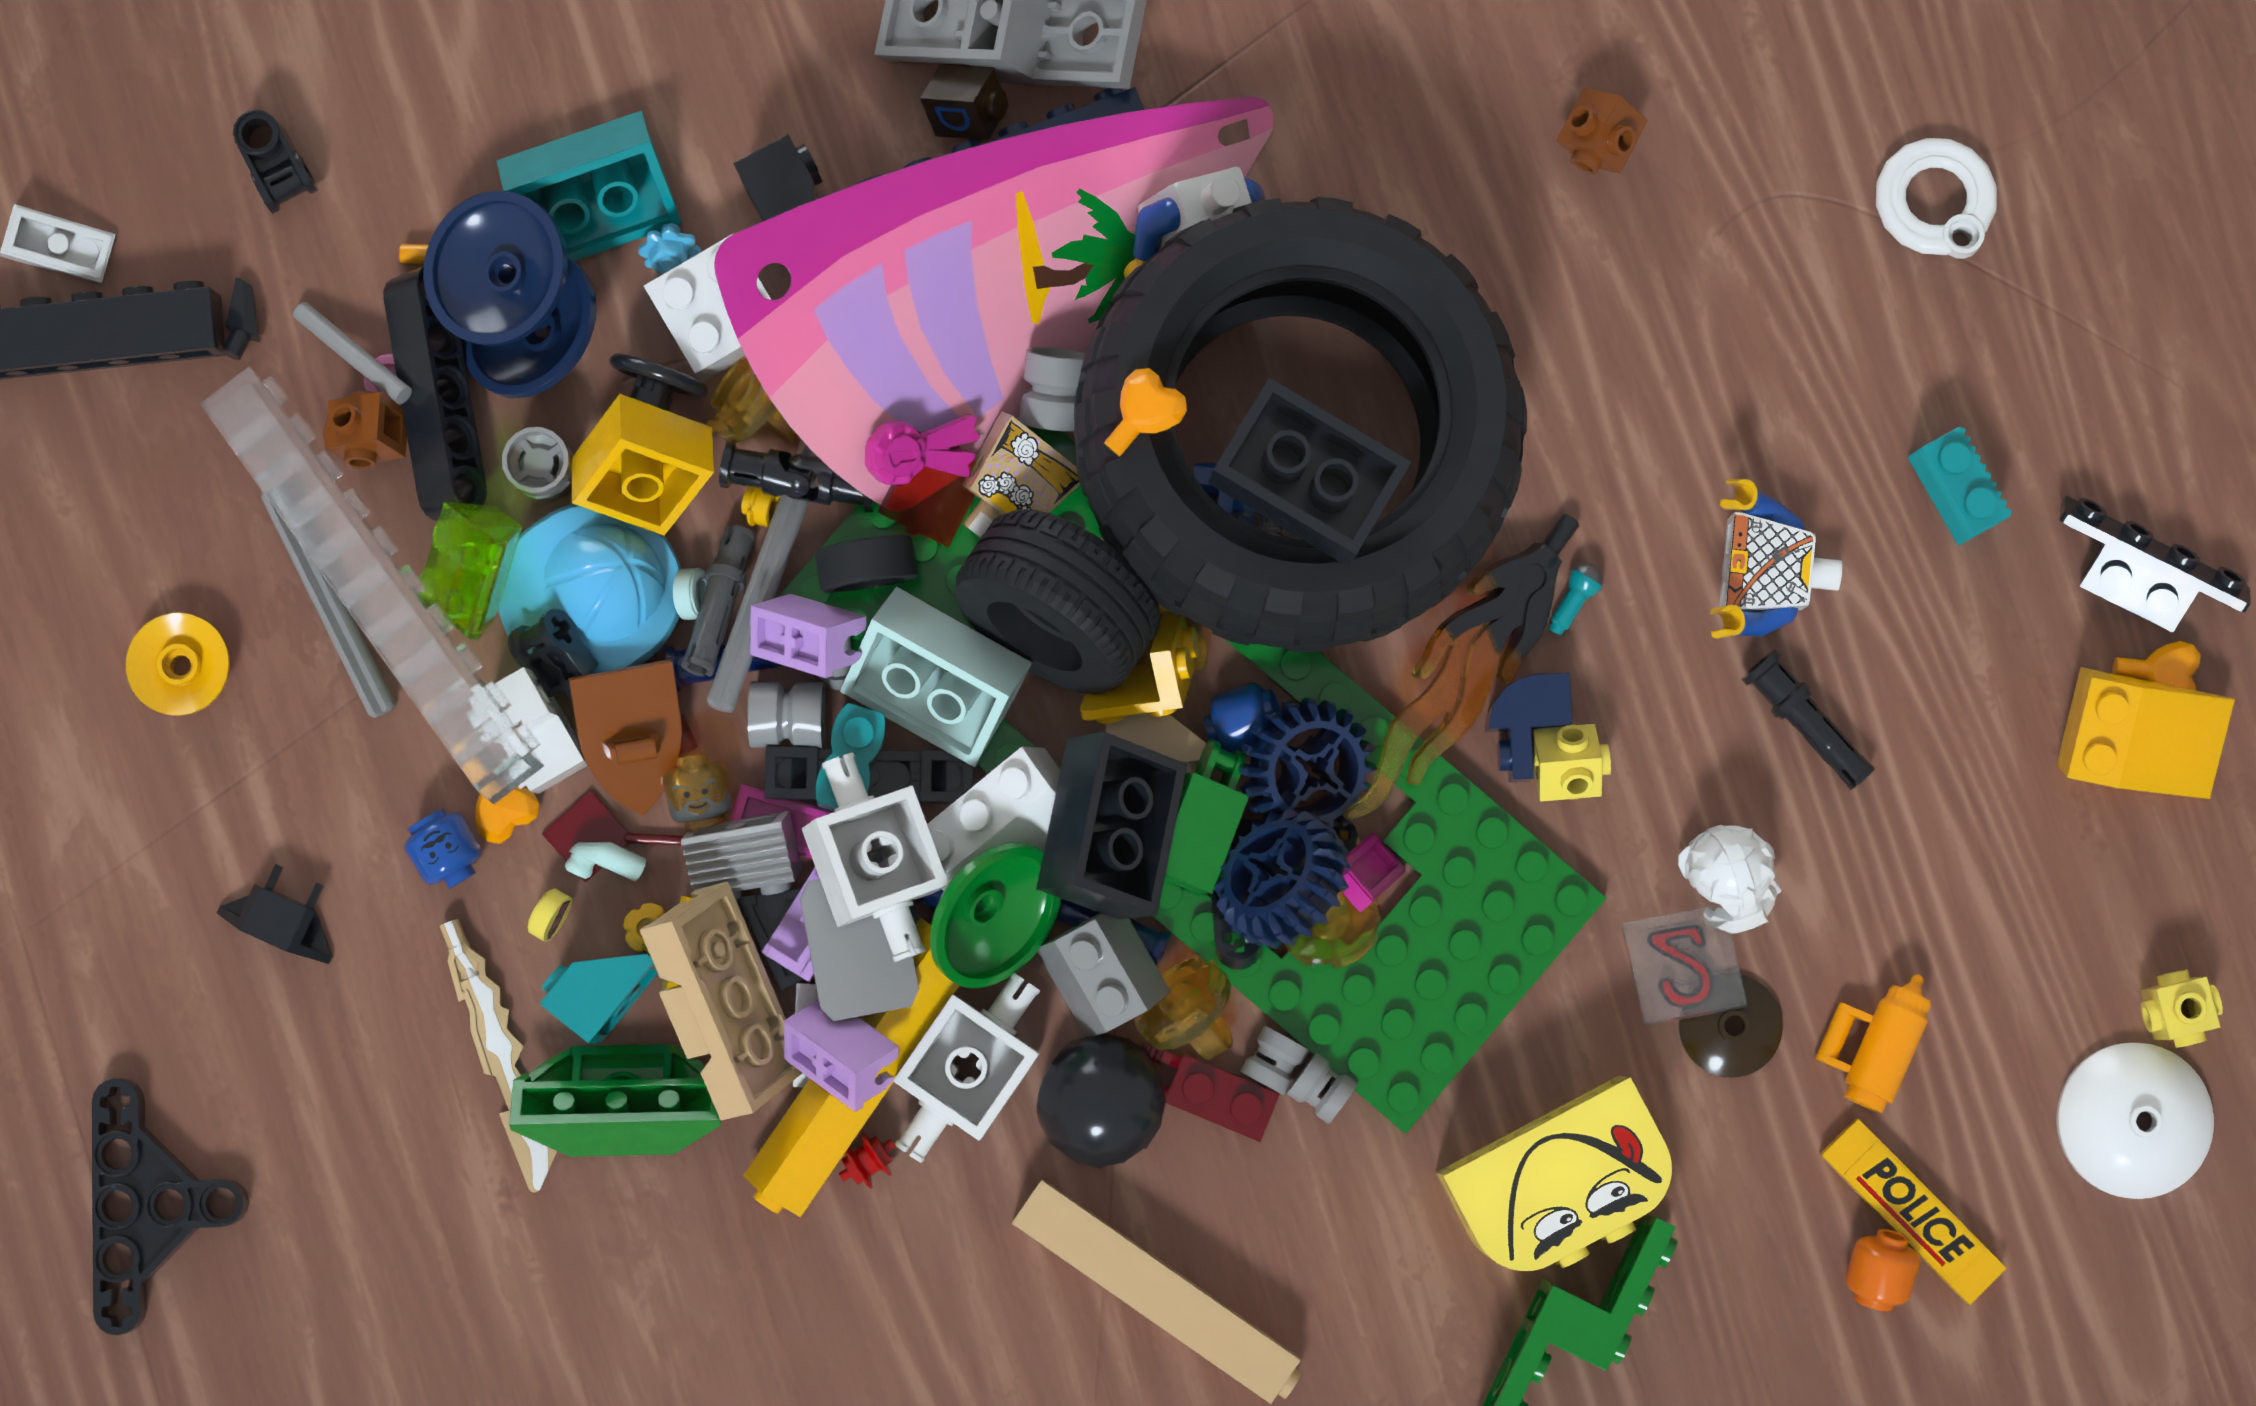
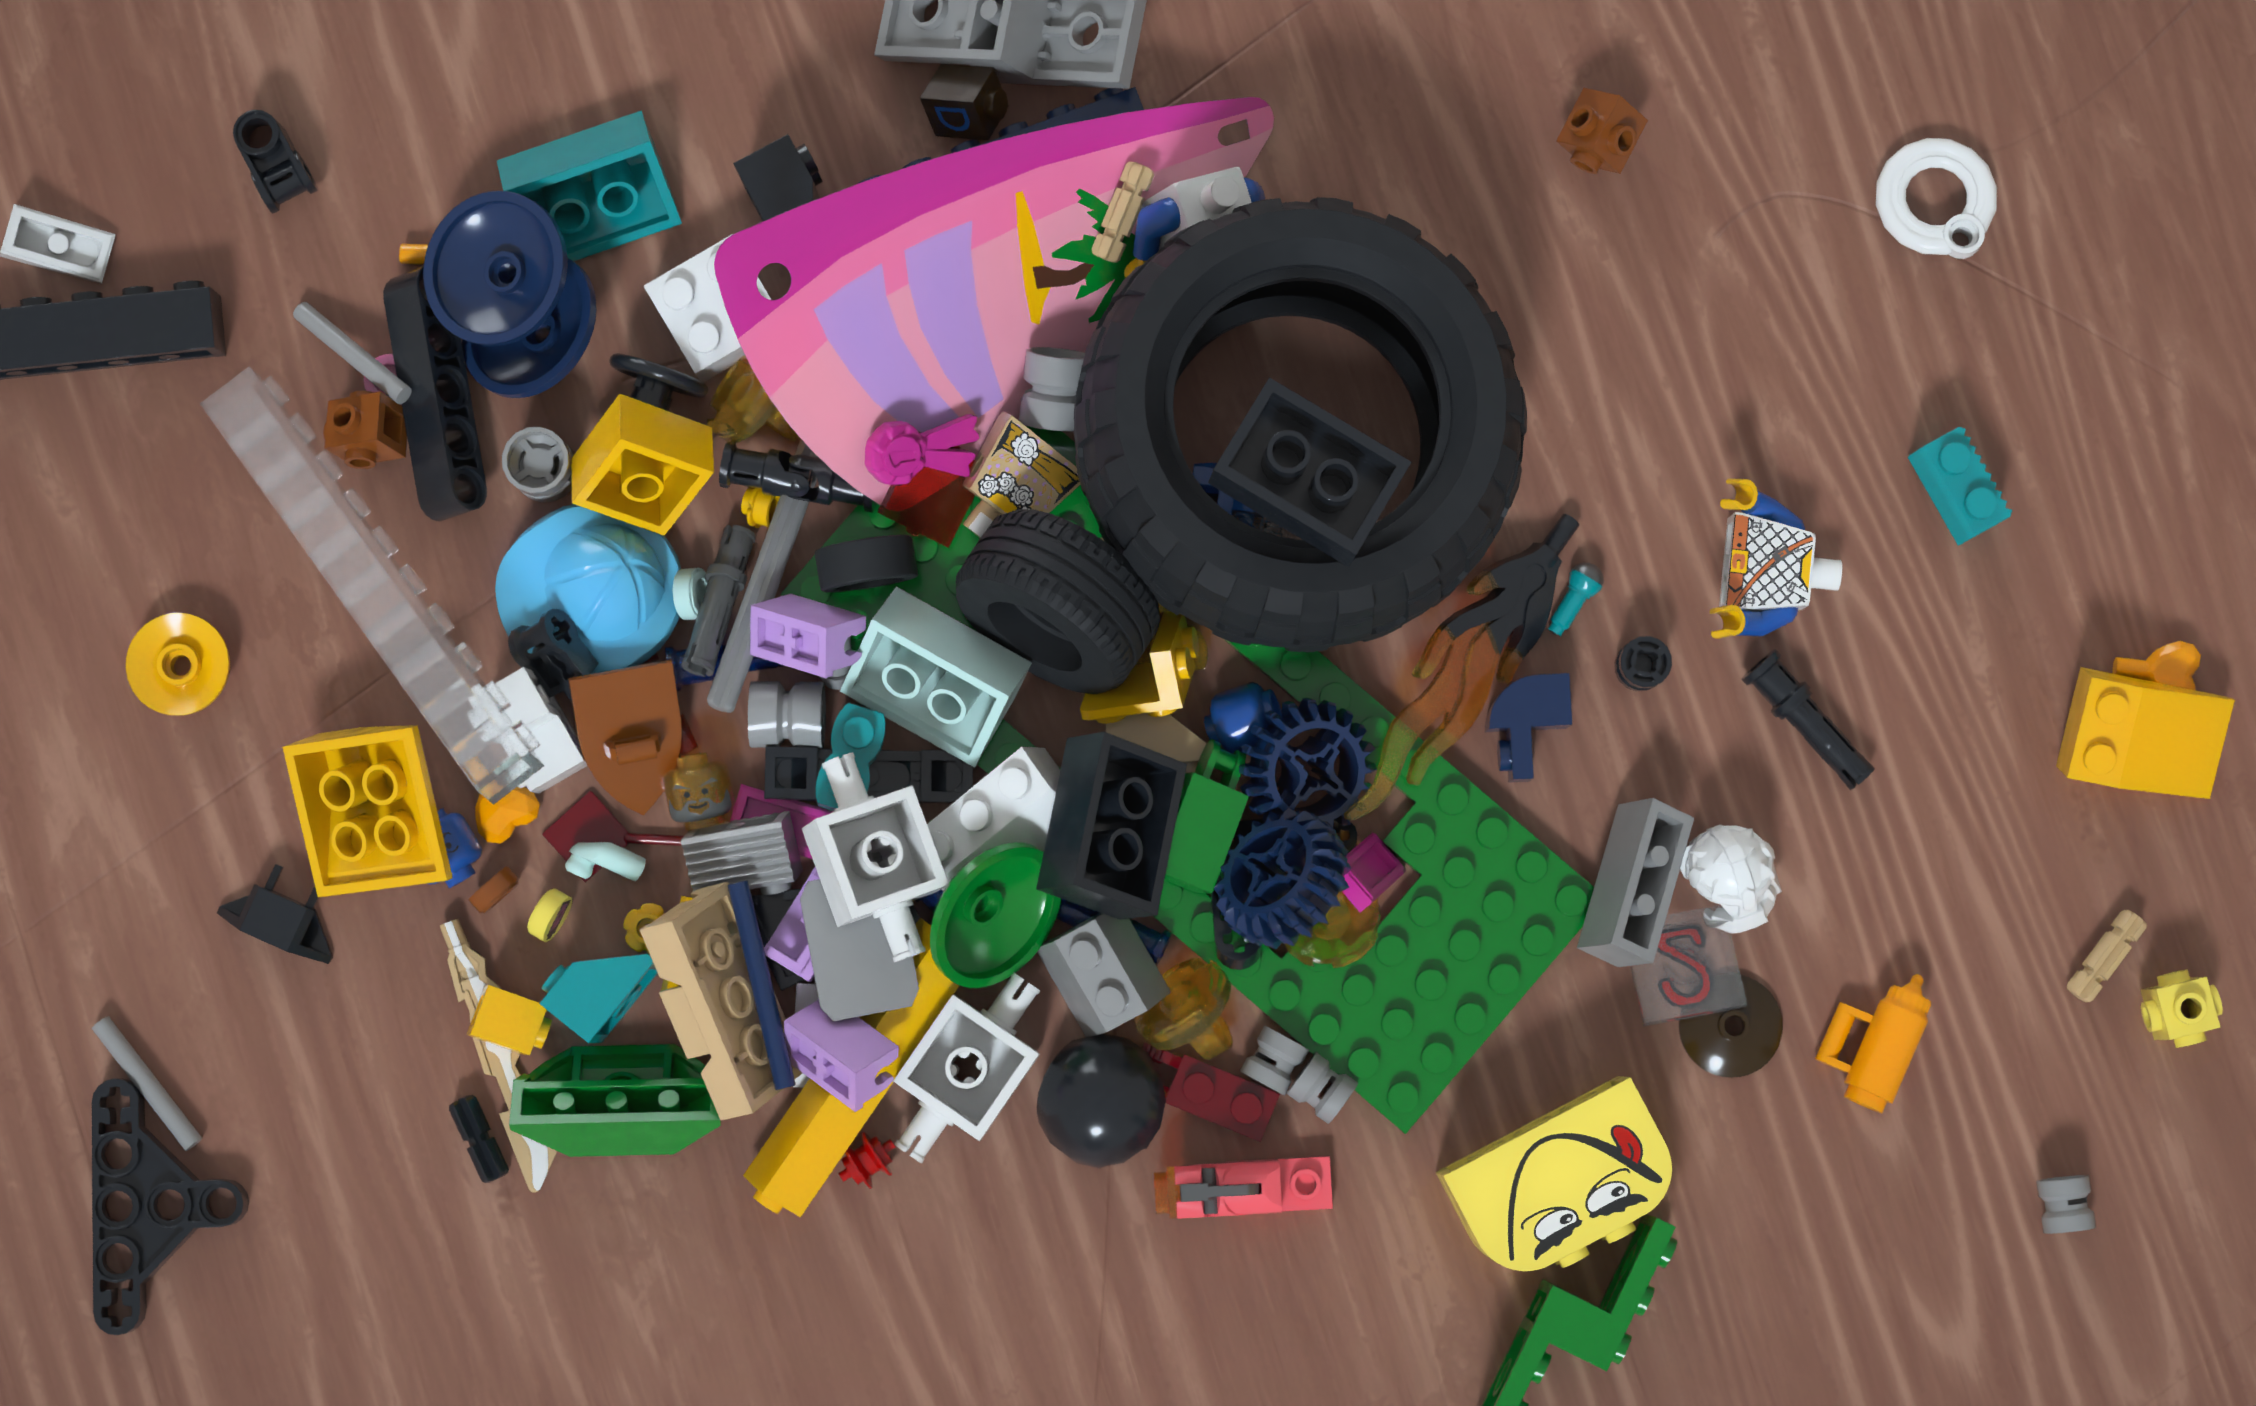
black bar [222,277,261,360] -> none
light grey axle [261,483,395,718] -> none
clear neon green slope [416,502,523,640] -> none
medium azure plant [638,223,701,274] -> none
tan brick [1012,1178,1302,1404] -> none
light orange rock [1104,368,1187,457] -> none
light yellow brick [1533,724,1611,802] -> none
yellow tile [1819,1118,2007,1305] -> none
orange head [1845,1229,1921,1311] -> none
white dish [2056,1043,2214,1199] -> none
bracket [2059,496,2251,632] -> none
none -> light grey bar [92,1016,203,1151]
none -> yellow slope [282,725,453,897]
none -> black piece [449,1095,509,1183]
none -> yellow brick [466,985,552,1055]
none -> dark orange tile [468,866,519,914]
none -> dark blue bar [728,880,796,1090]
none -> tan axle [1092,161,1154,263]
none -> coral plate [1154,1156,1333,1219]
none -> light grey brick [1577,798,1694,967]
none -> black wheel [1614,636,1672,691]
none -> light grey wheel [2036,1175,2096,1234]
none -> tan axle [2067,910,2147,1002]

